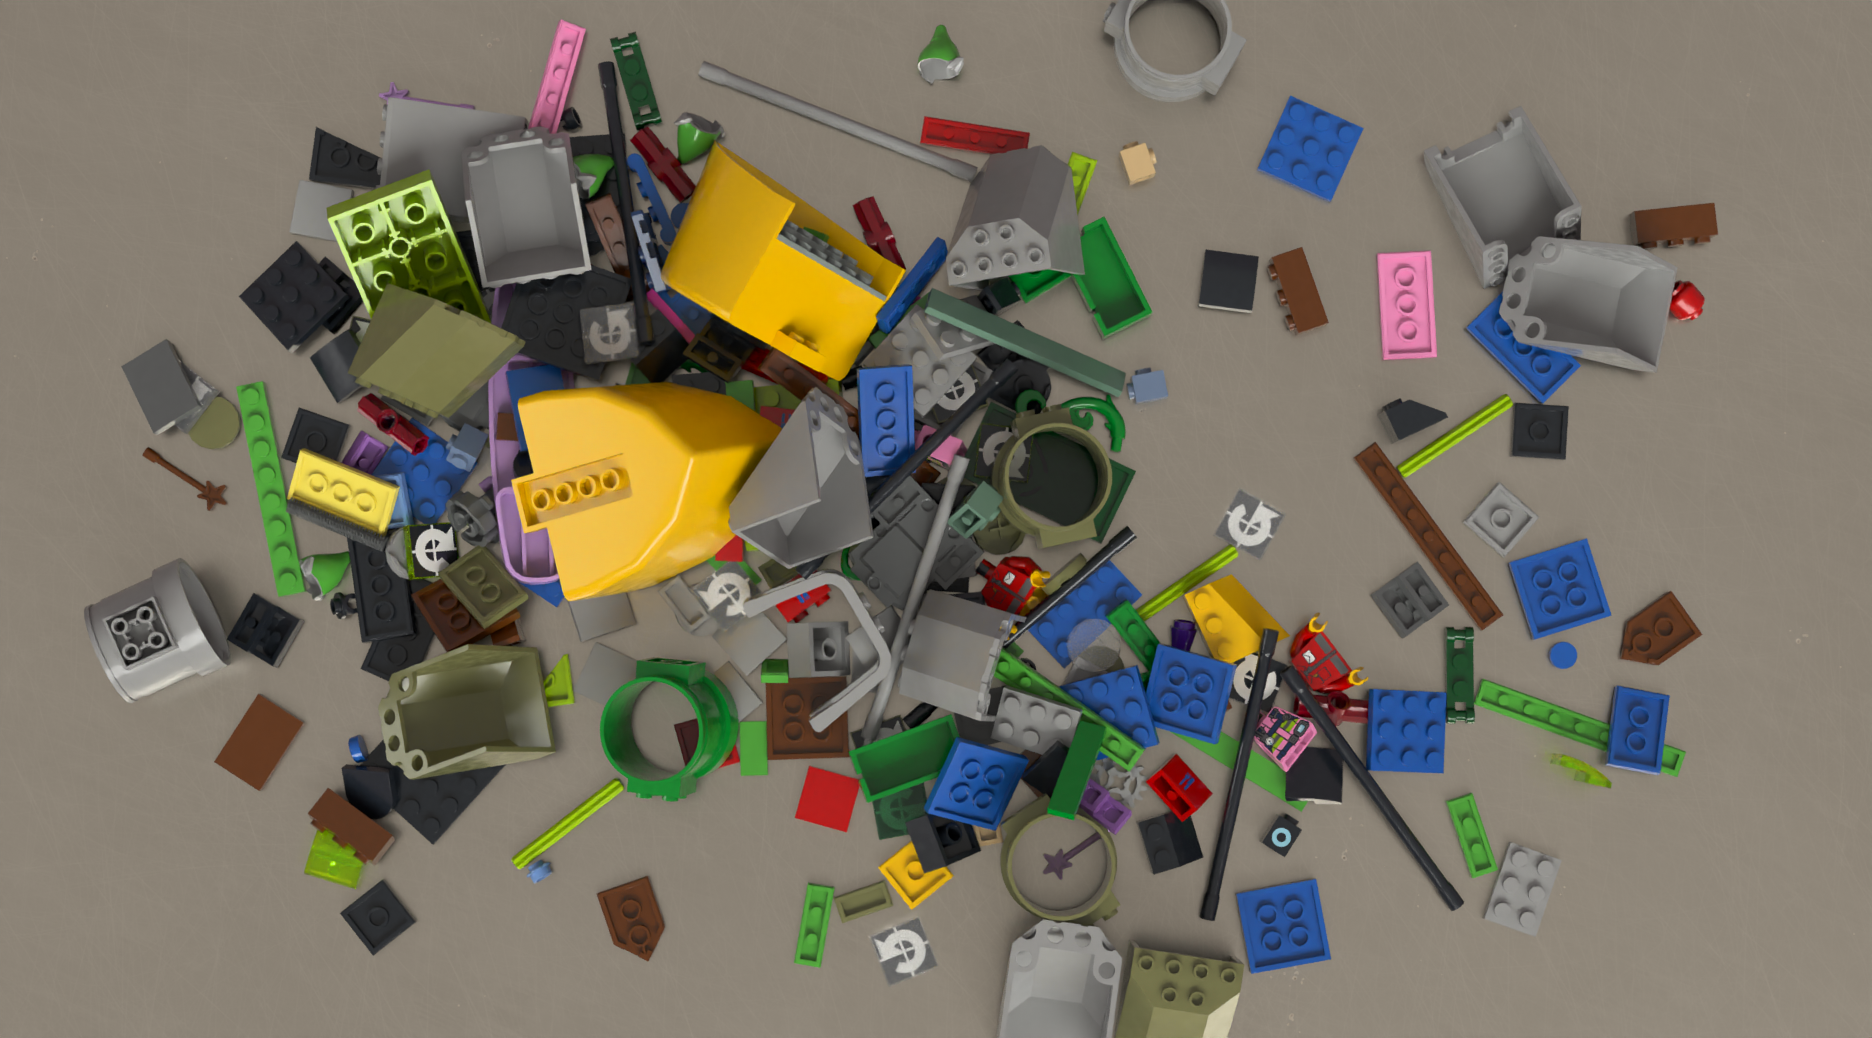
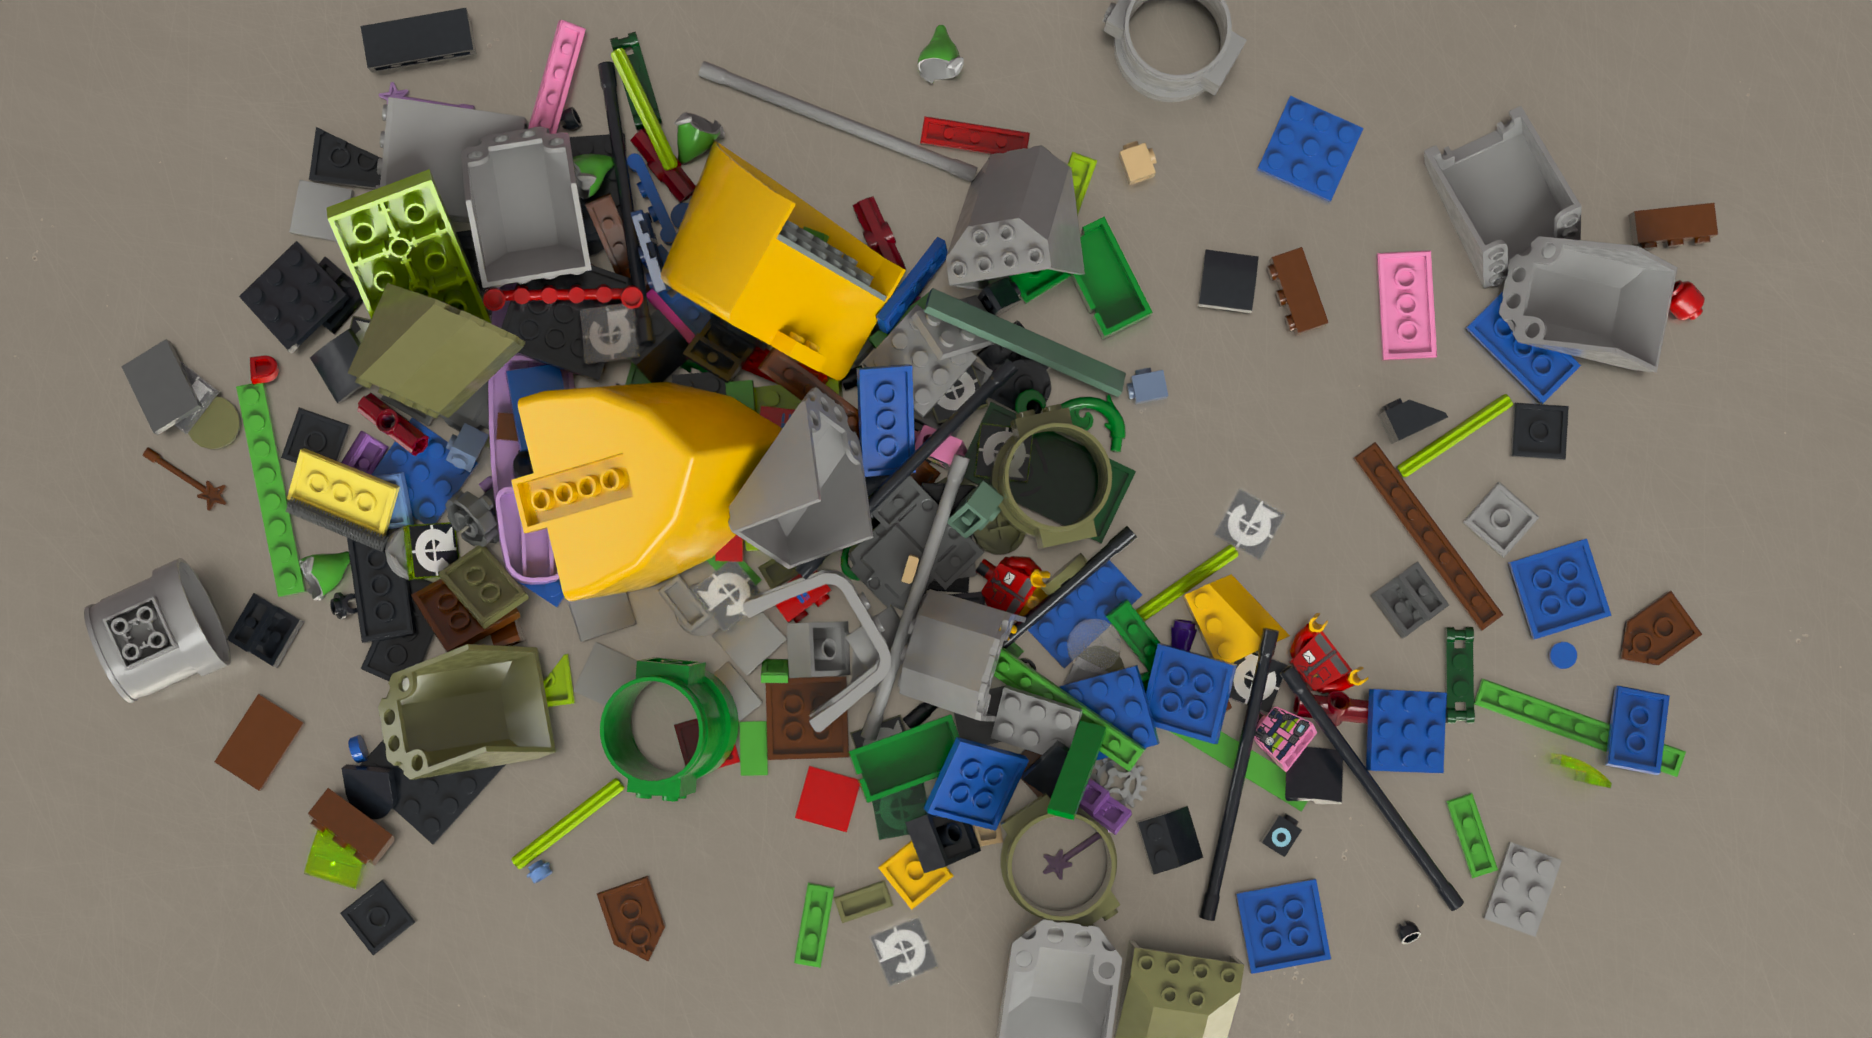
red brick [1146,753,1213,822] -> none
none -> red tile [250,355,279,384]
none -> black brick [360,8,477,73]
none -> red bar [483,284,643,311]
none -> lime axle [611,48,678,171]
none -> tan tile [901,554,920,584]
none -> black hinge [1397,921,1421,944]

